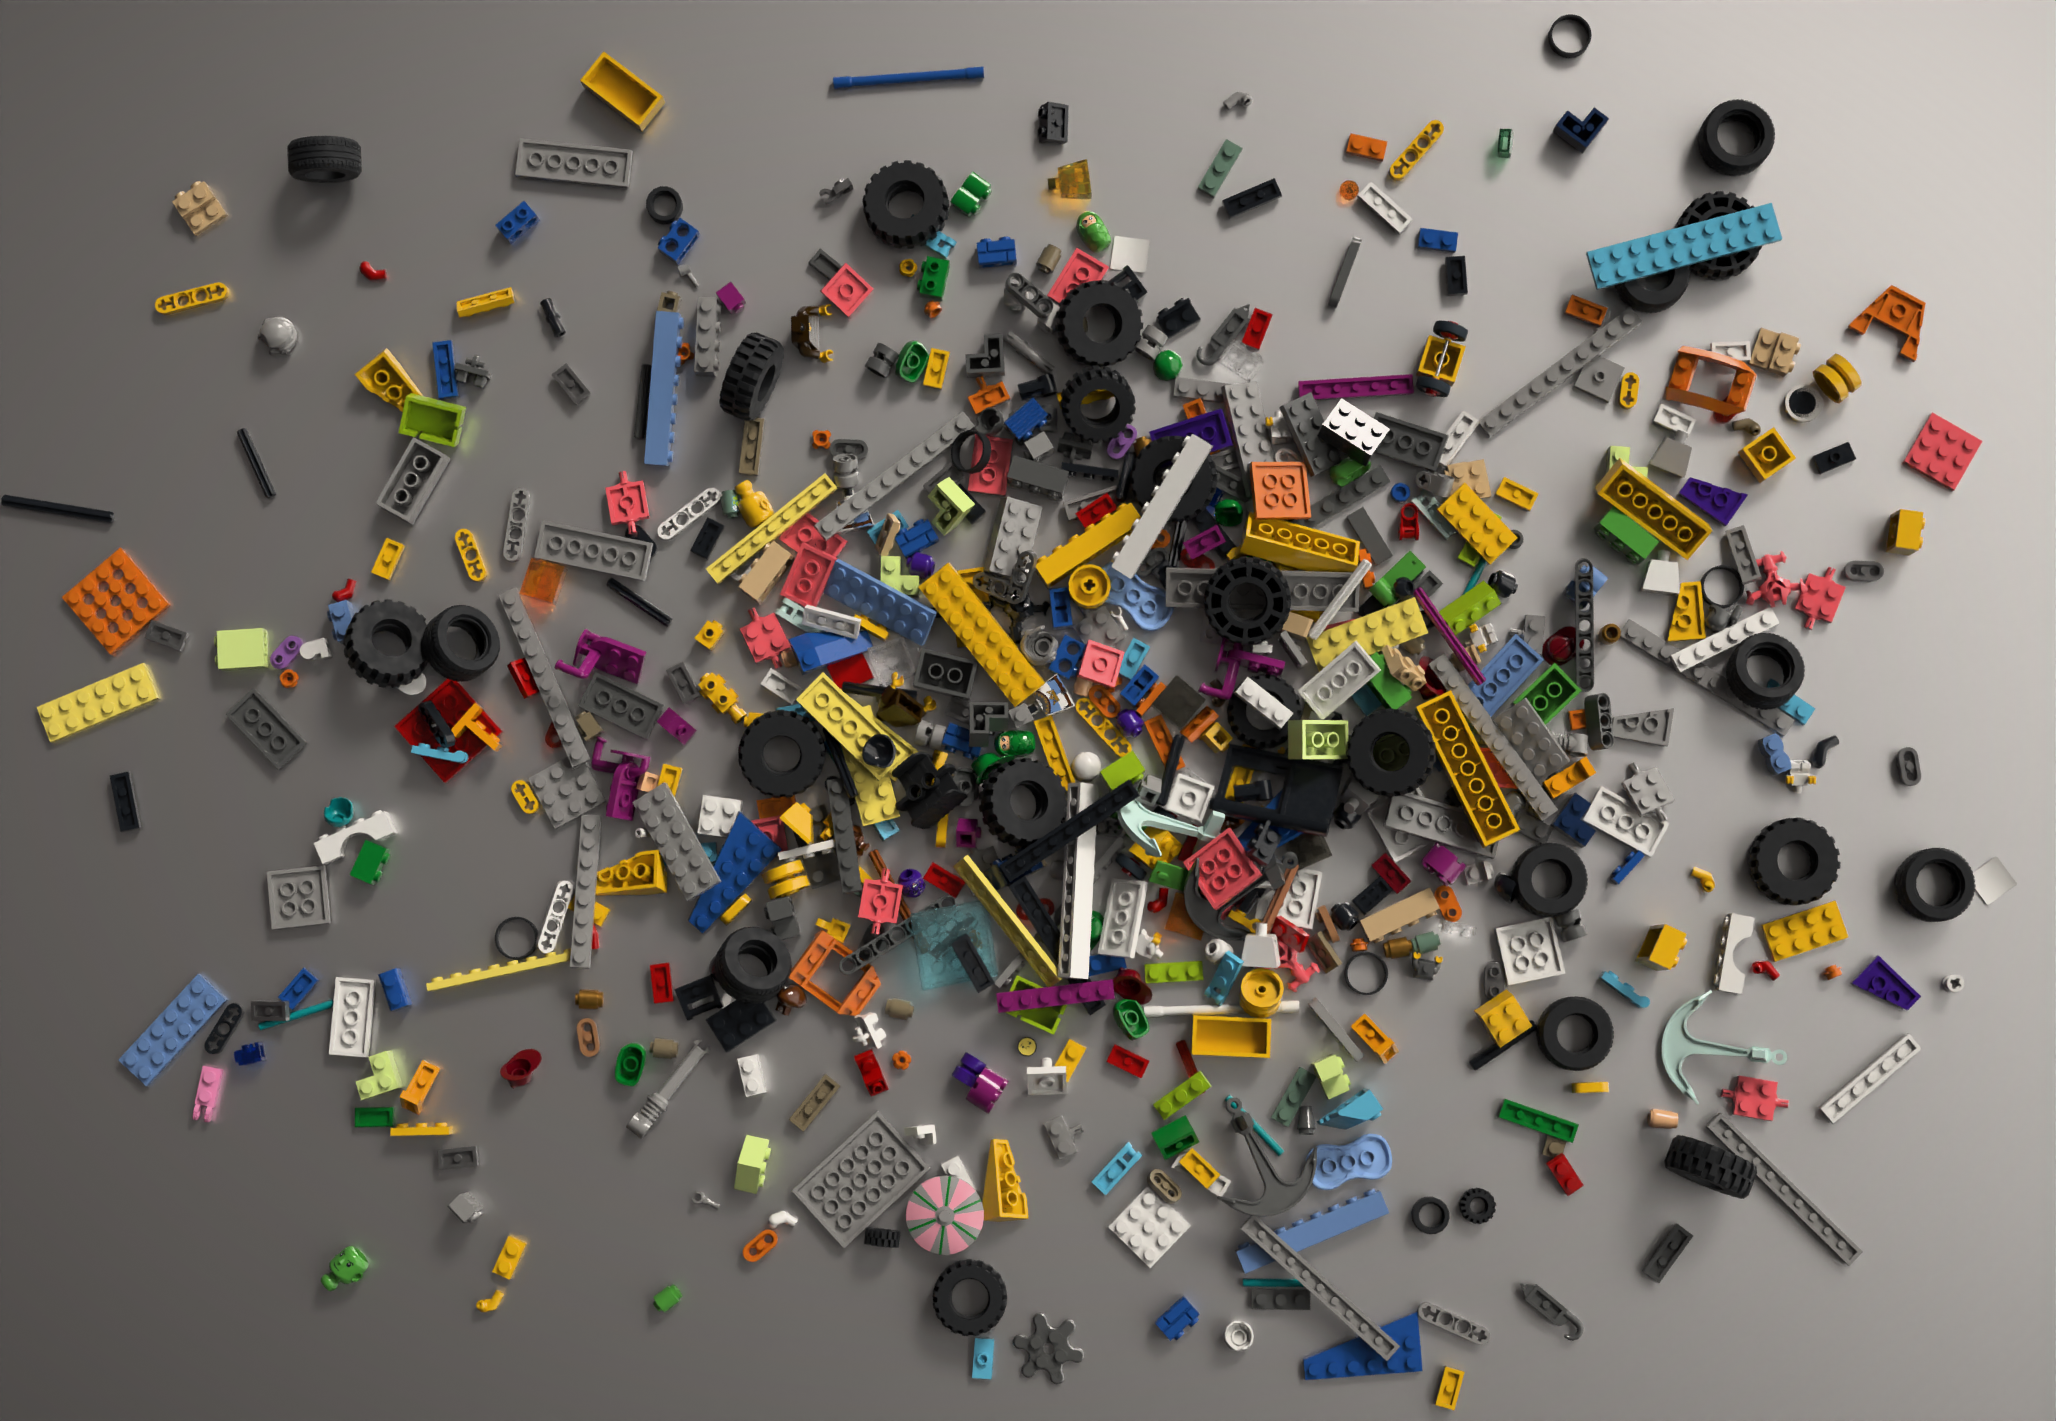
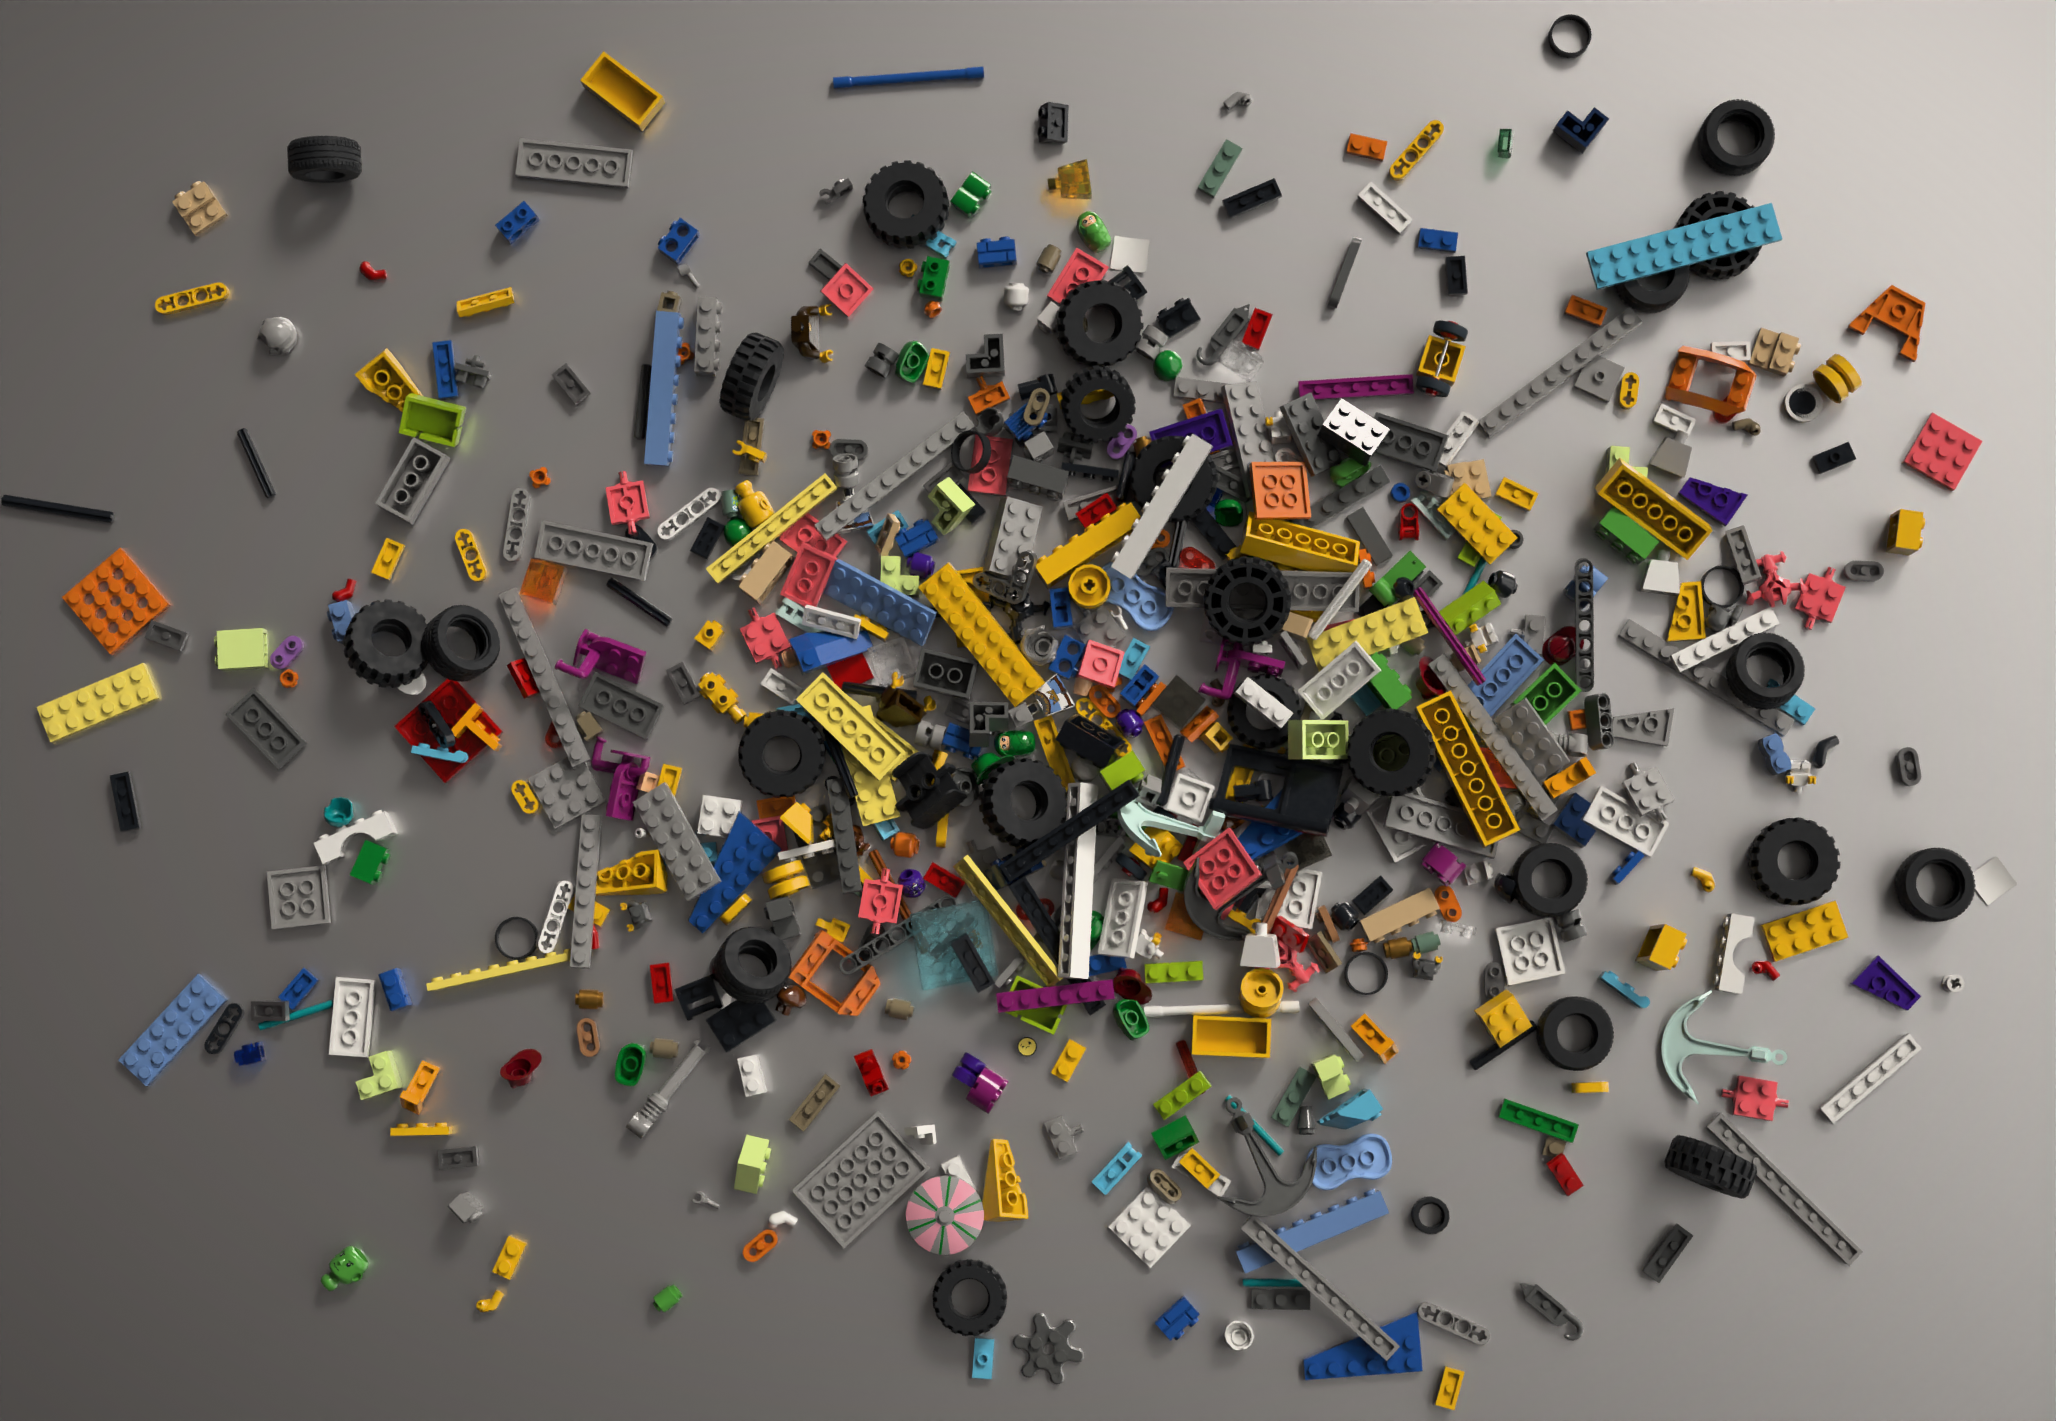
bright pink hinge [192,1066,223,1123] -> none
white leg [300,638,333,661] -> none
green tile [354,1107,395,1127] -> none
black pin [540,298,566,337] -> none
black tyre [646,186,683,224] -> none
magenta brick [657,707,697,745] -> none
magenta brick [716,282,746,314] -> none
white hips [853,1012,886,1049] -> none
black helmet [862,734,896,768] -> none
black tyre [864,1227,901,1248] -> none
magenta brick [956,818,982,848] -> none
light grey pin [1003,331,1055,374] -> none
dark grey beam [1005,273,1054,318] -> none
white tile [1027,1058,1067,1095] -> none
red plate [1106,1044,1150,1078] -> none
magenta plate [1183,525,1226,559] -> none
medium azure plate [1204,951,1244,1006] -> none
white head [1205,939,1233,966] -> none
black bracket [1246,819,1282,868] -> none
clear orange tile [1339,180,1359,201] -> none
dark red plate [1371,852,1411,894] -> none
tan plate [1381,645,1427,692] -> none
black tyre [1459,1188,1496,1224] -> none
pearl gold brick [1598,624,1621,645] -> none
light nougat piece [1647,1109,1678,1129] -> none
yellow brick [1738,427,1796,483] -> none
orange plate [1823,964,1842,980] -> none
none -> orange plate [529,467,551,488]
none -> dark grey piece [620,901,652,932]
none -> green hair [724,518,752,547]
none -> yellow plate [732,440,768,464]
none -> orange head [890,832,920,858]
none -> dark tan plate [1024,388,1050,426]
none -> black brick [1055,713,1126,769]

